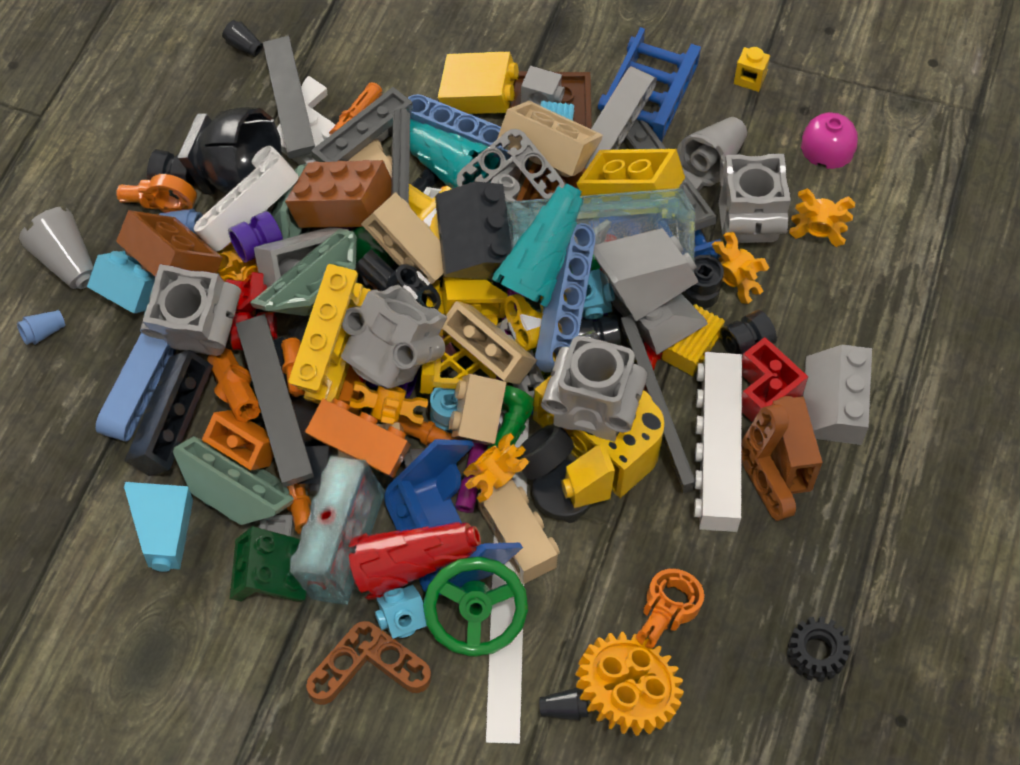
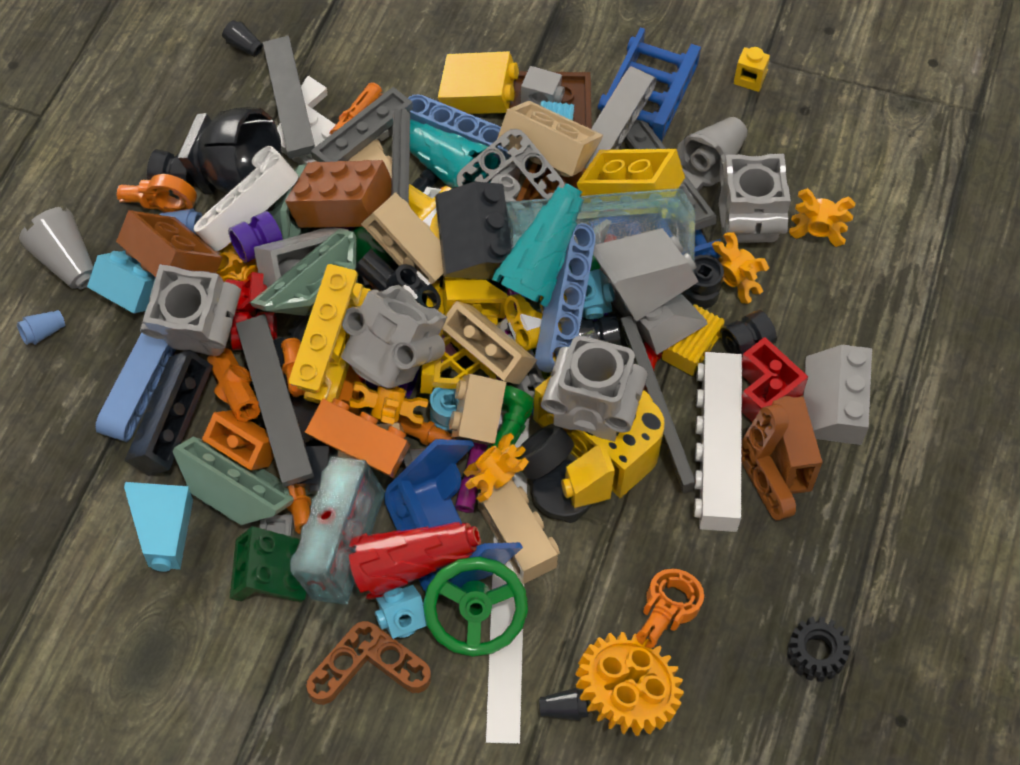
dark pink cylinder [801,112,858,169] -> none

